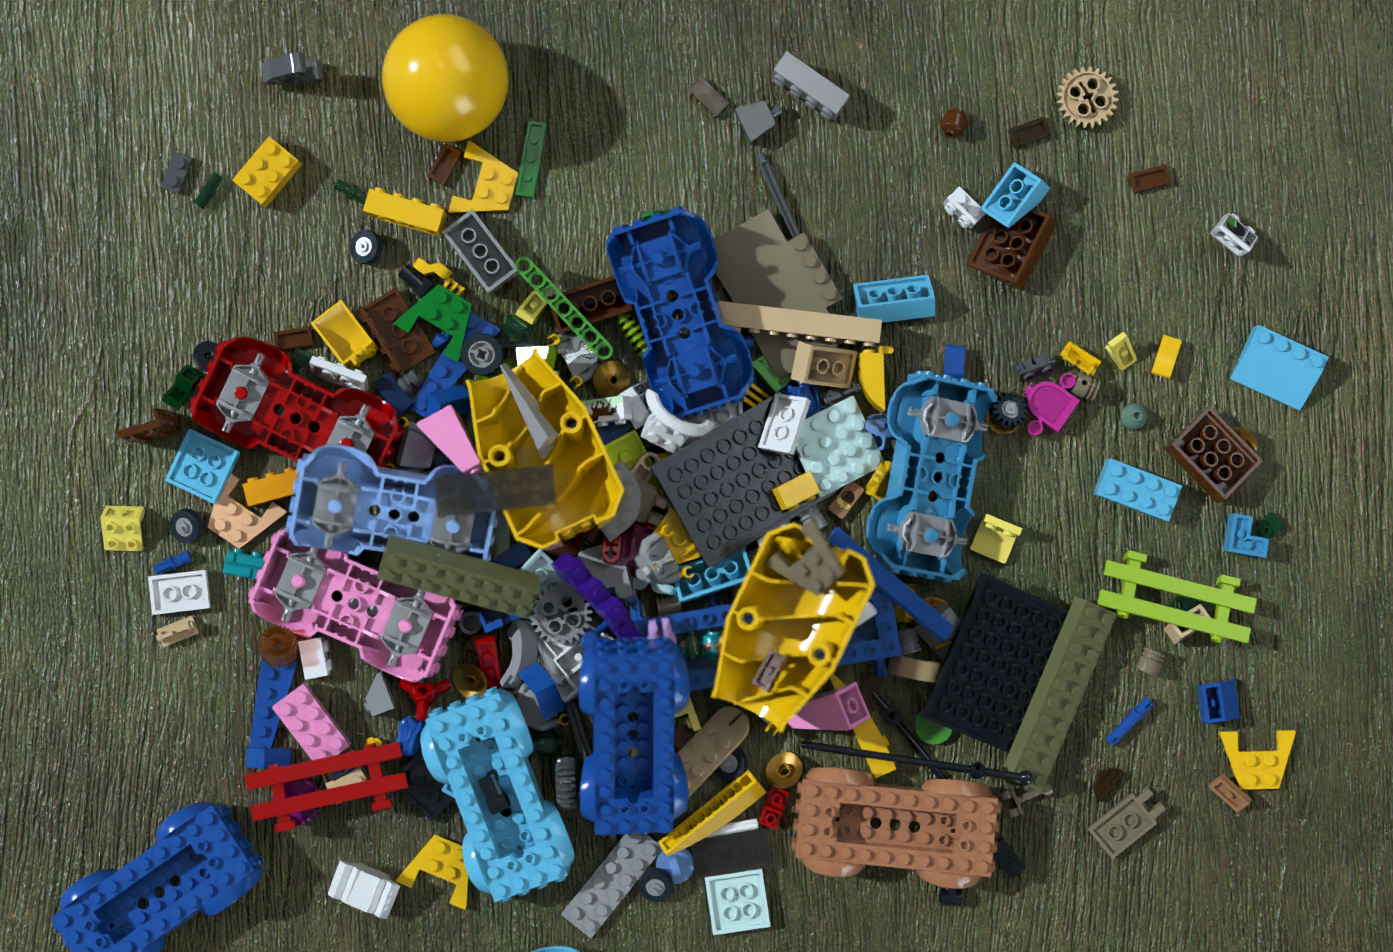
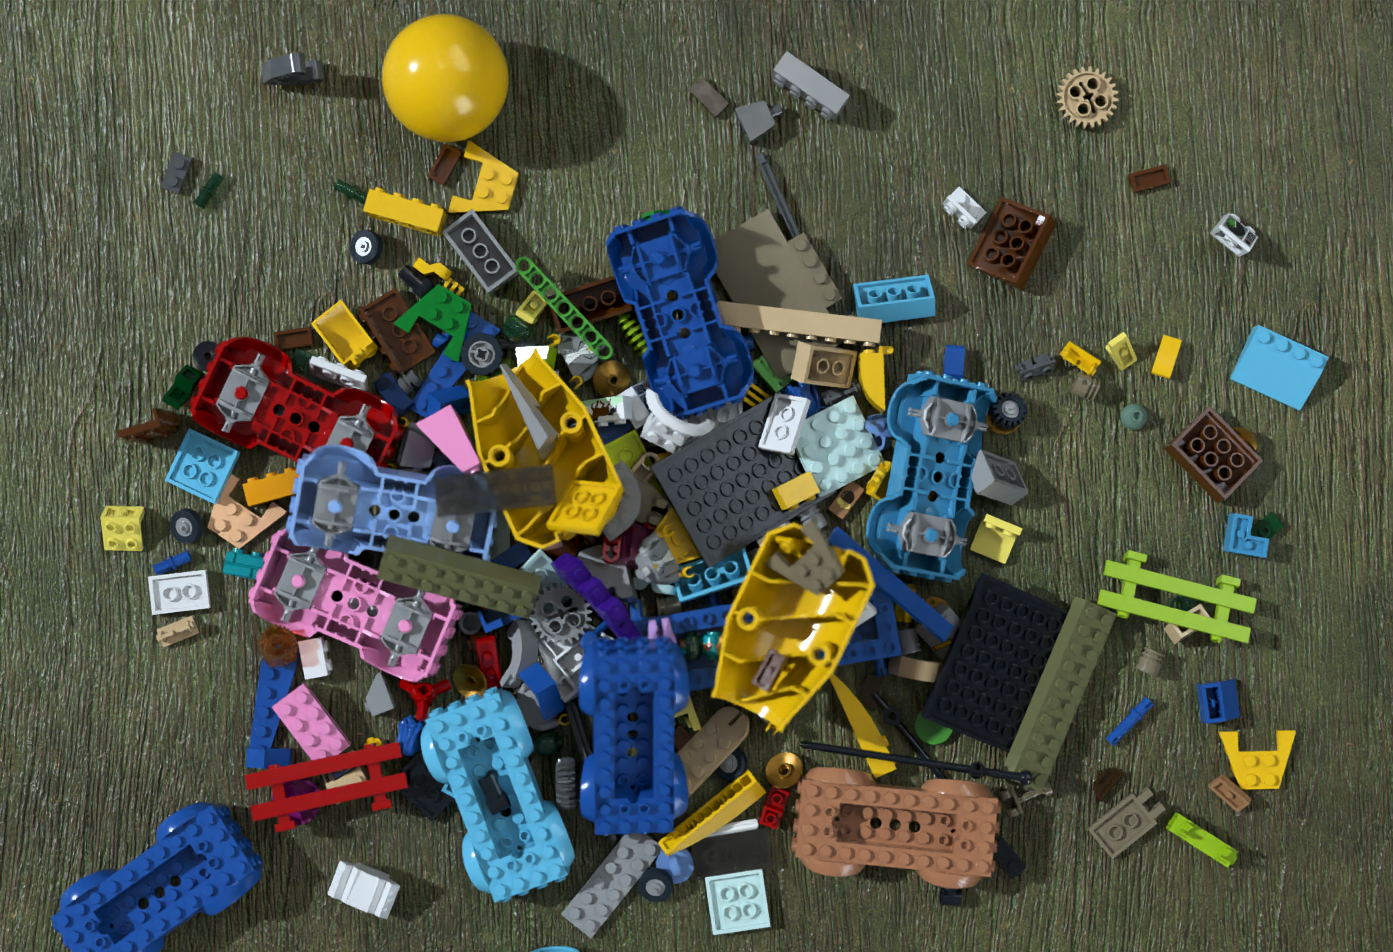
yellow brick [232,136,302,208] -> none
yellow wing [396,834,469,910] -> none
green tile [515,120,547,199] -> none
bright pink slope [788,682,871,731] -> none
reddish brown head [940,108,968,138] -> none
medium azure slope [980,162,1050,228] -> none
dark brown tile [1008,117,1051,148] -> none
dark pink piece [1023,373,1080,436] -> none
medium azure brick [1093,458,1182,522] -> none
none -> yellow plate [546,479,624,535]
none -> light grey slope [971,450,1029,505]
none -> lime brick [1165,812,1238,868]

